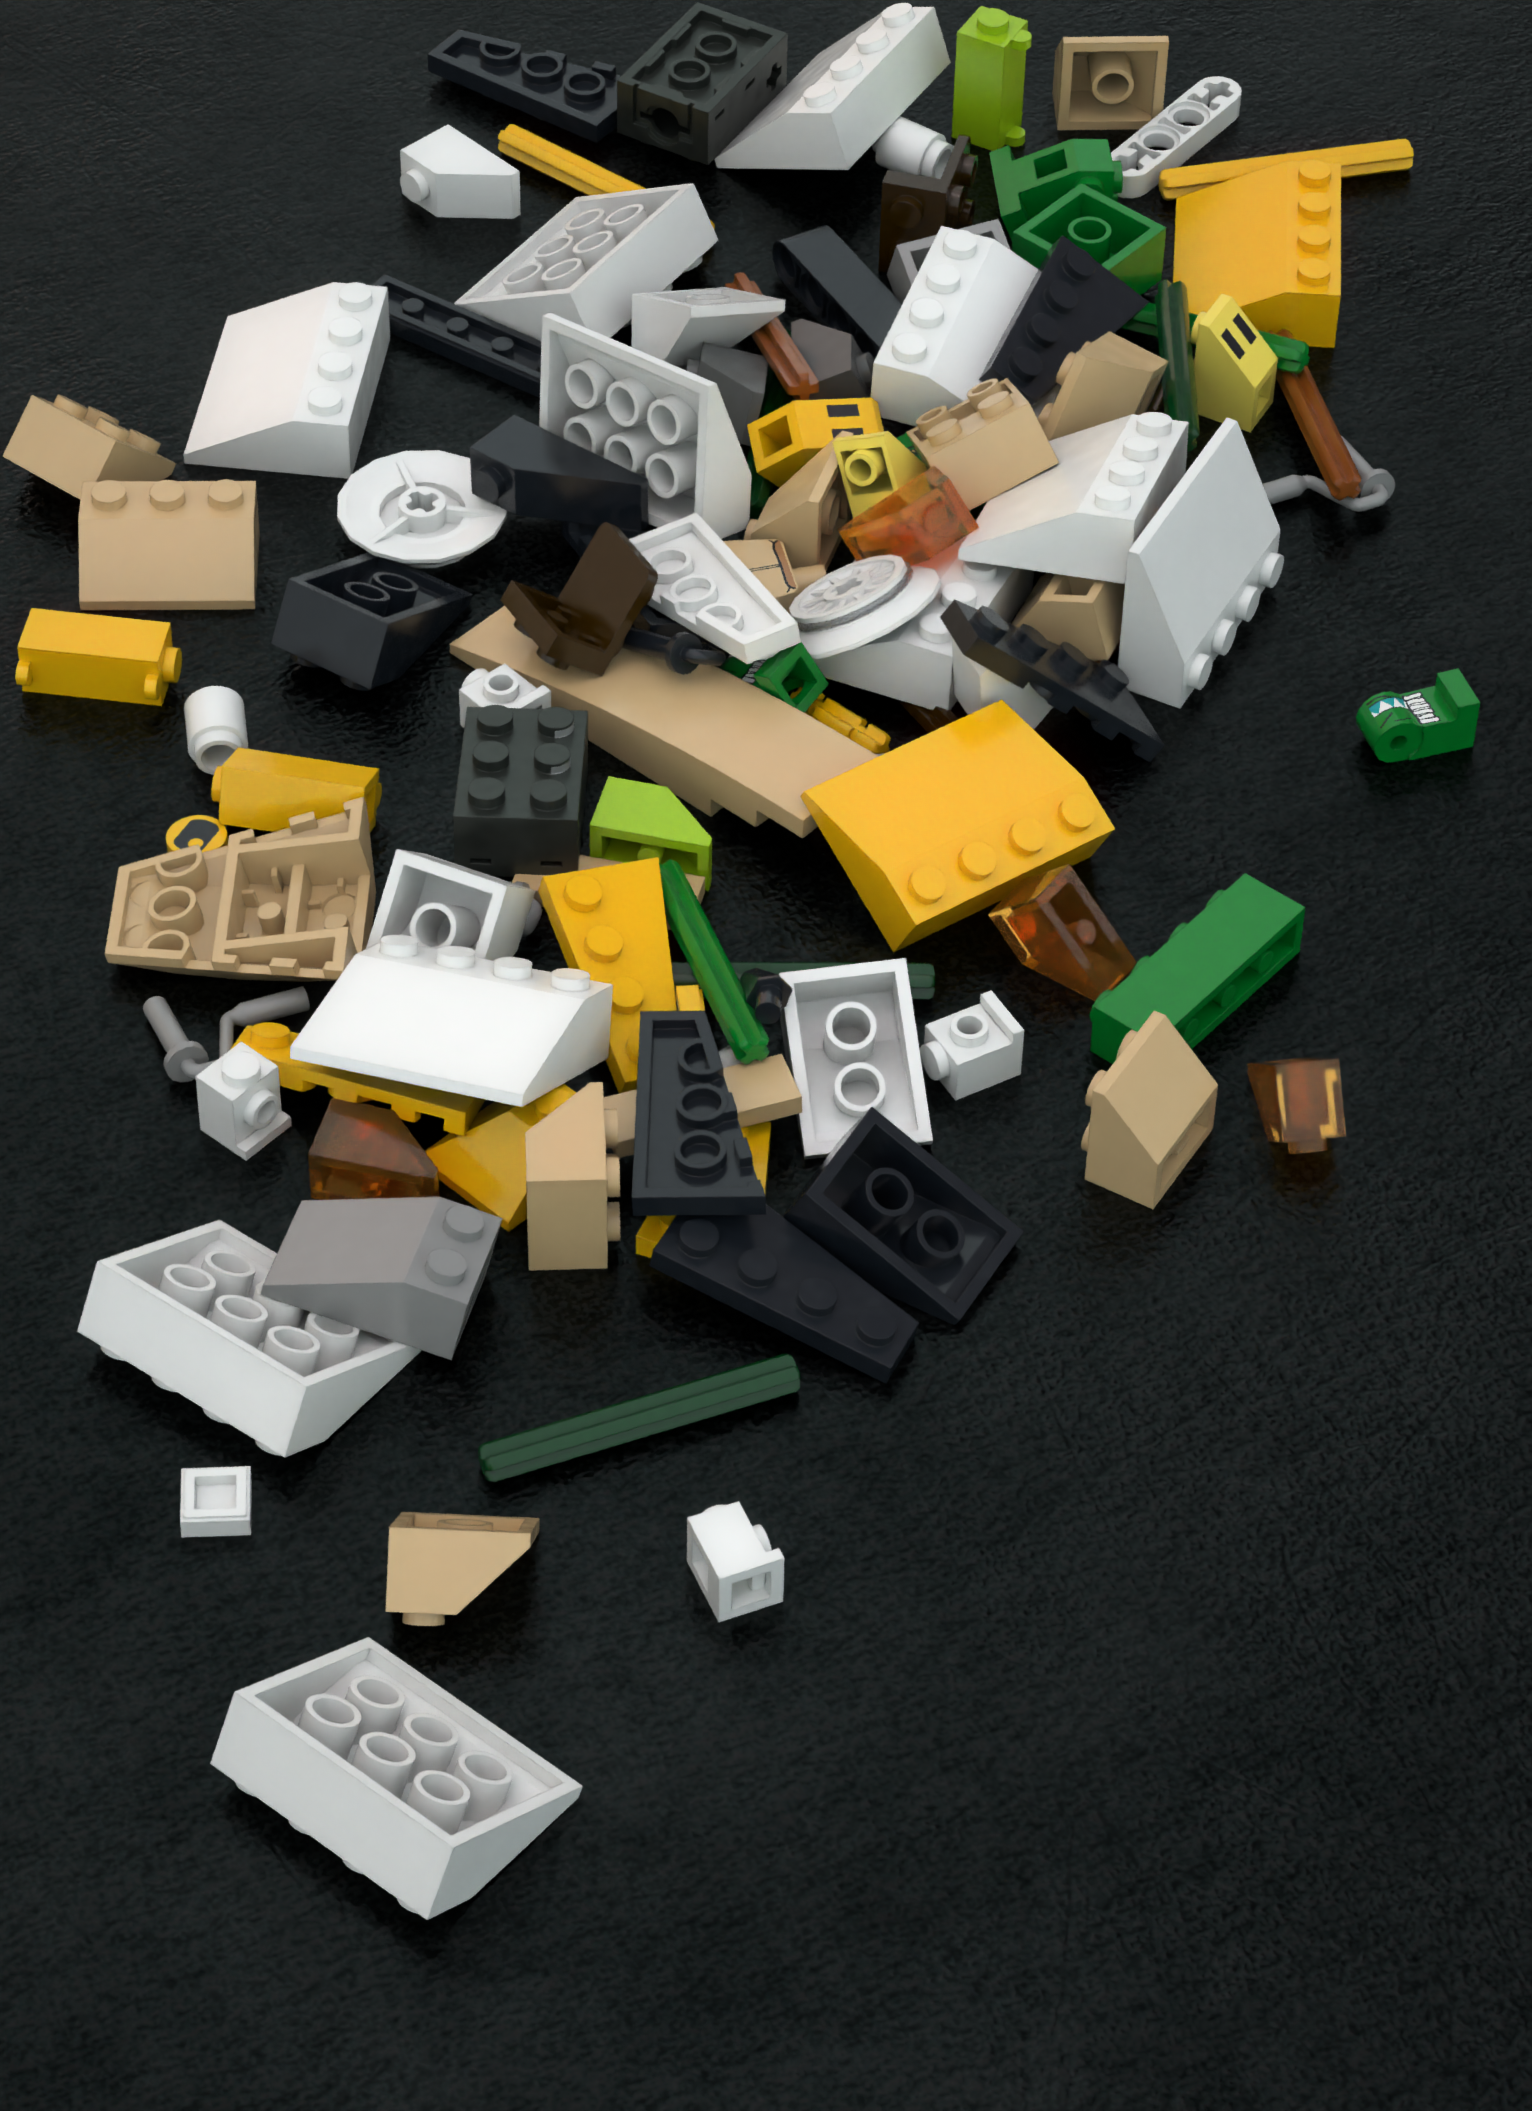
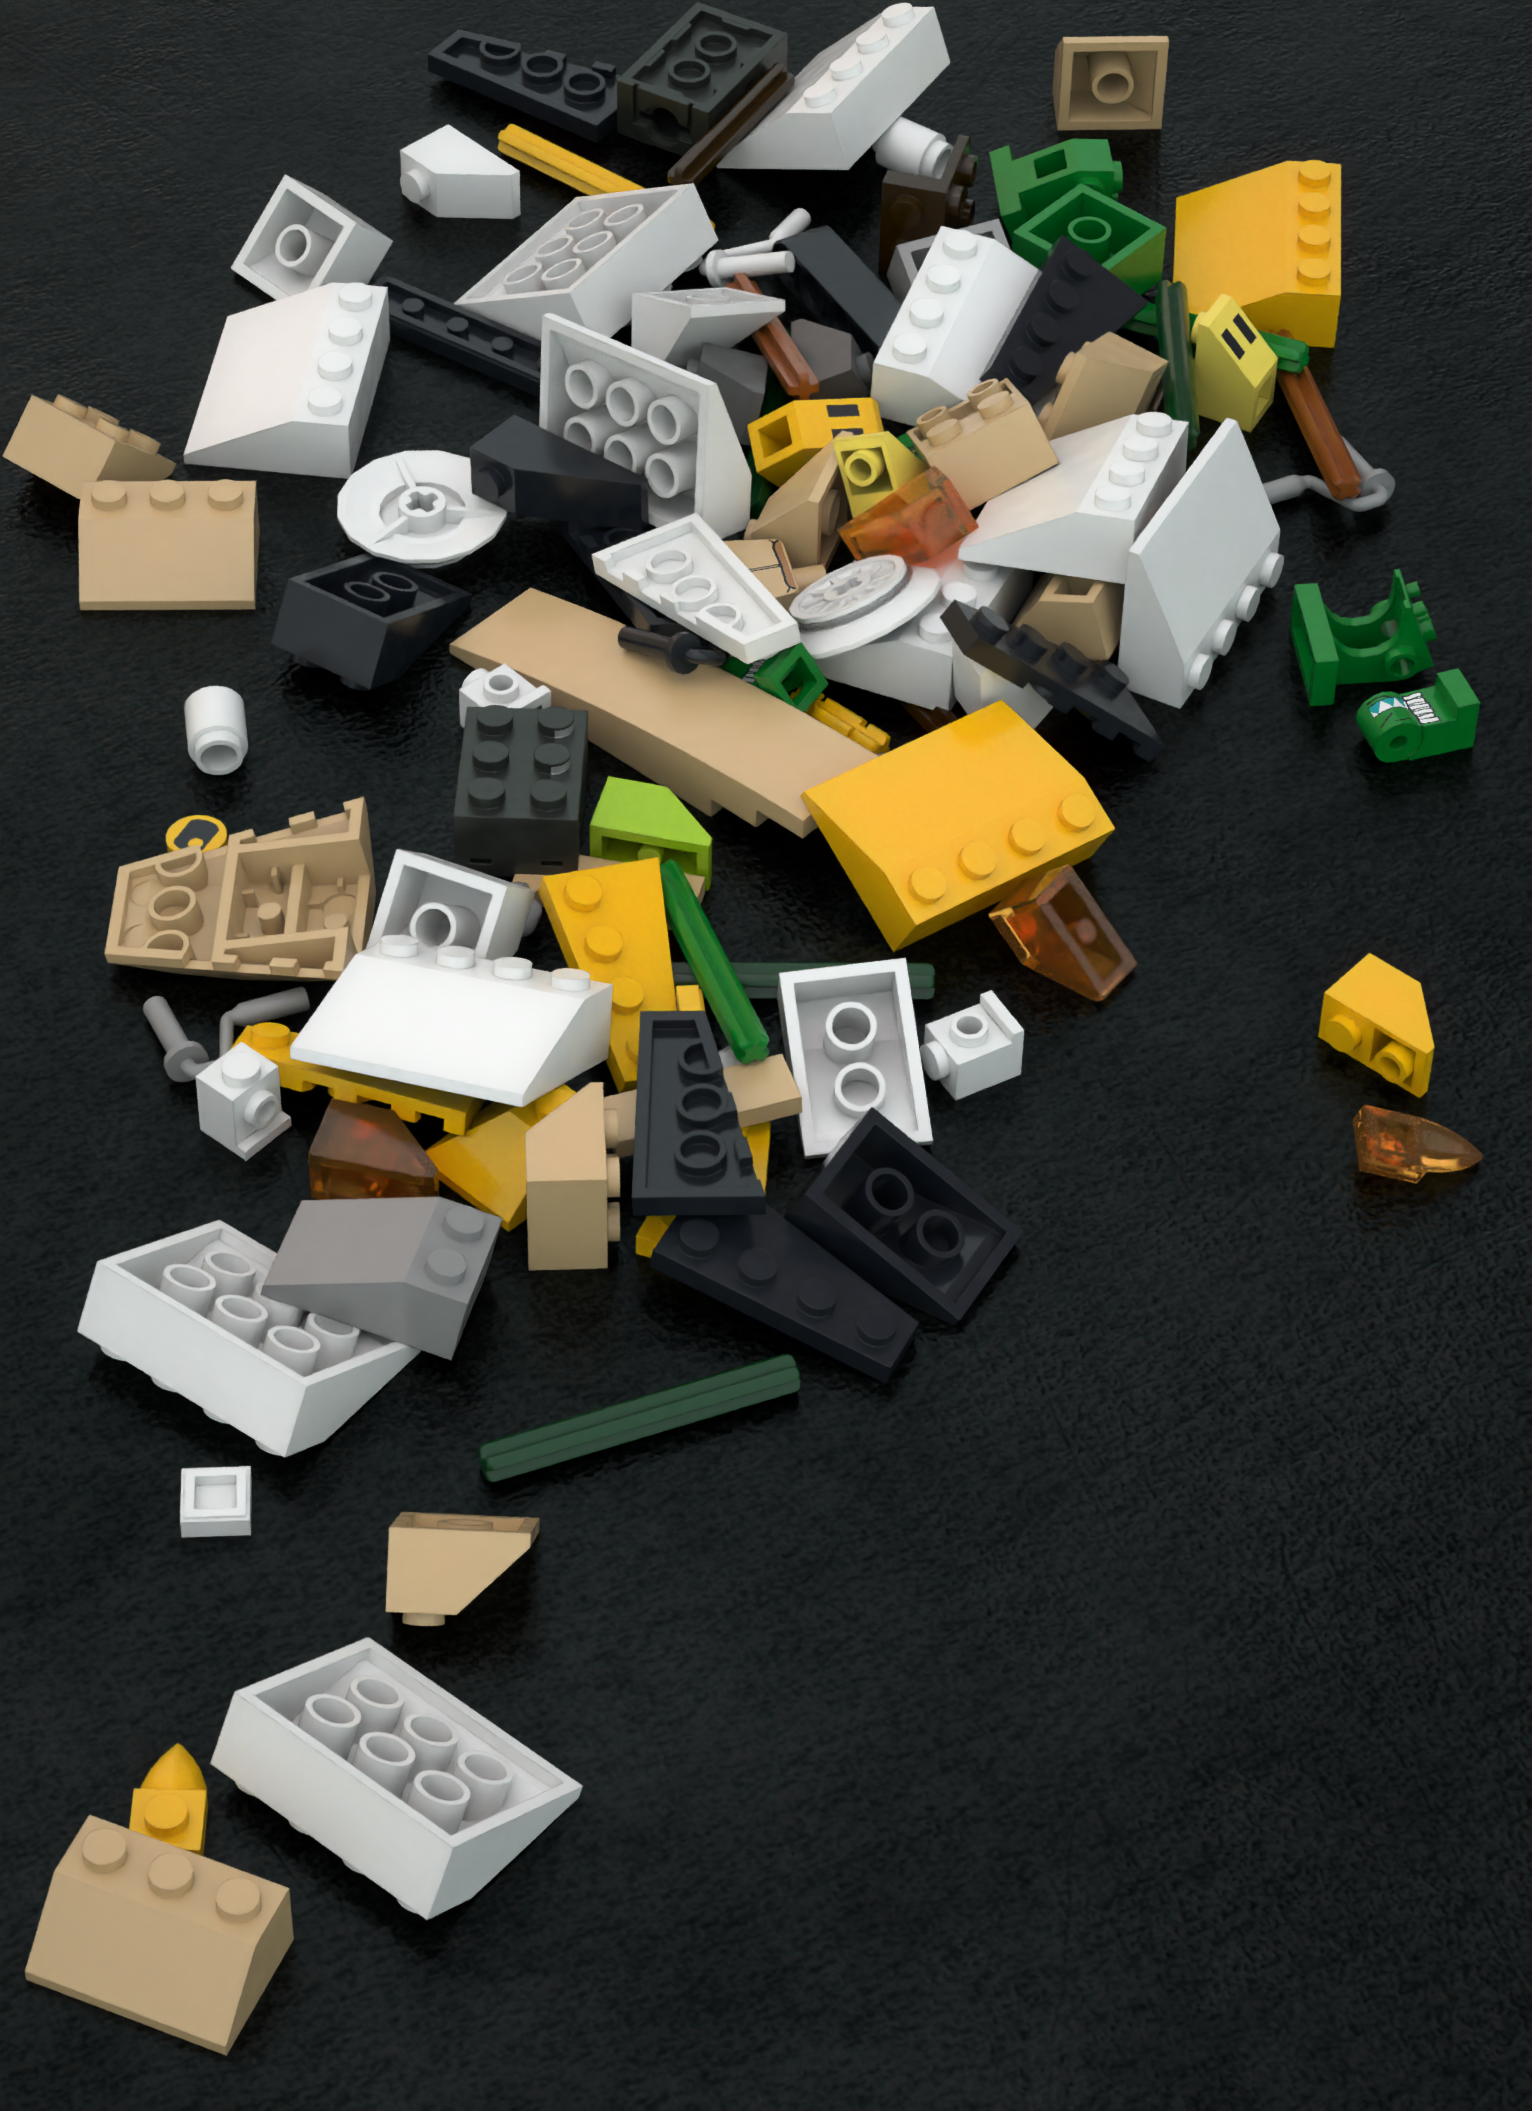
yellow brick [15,608,182,706] -> none
yellow brick [211,747,382,832] -> none
dark brown bracket [500,522,658,676] -> none
white brick [687,1501,785,1622] -> none
black bar [740,968,793,1024] -> none
lime brick [951,6,1032,151] -> none
tan slope [1081,1010,1218,1209] -> none
green brick [1090,873,1306,1064] -> none
white beam [1111,76,1241,198] -> none
yellow axle [1158,139,1414,201] -> none
clear orange slope [1247,1057,1346,1154] -> none
none -> tan slope [25,1815,294,2056]
none -> yellow plate [129,1743,208,1856]
none -> white slope [231,174,393,300]
none -> dark brown axle [667,63,795,187]
none -> white piece [699,208,811,288]
none -> green tile [1289,569,1437,706]
none -> yellow slope [1318,953,1434,1098]
none -> clear orange plate [1352,1104,1483,1183]

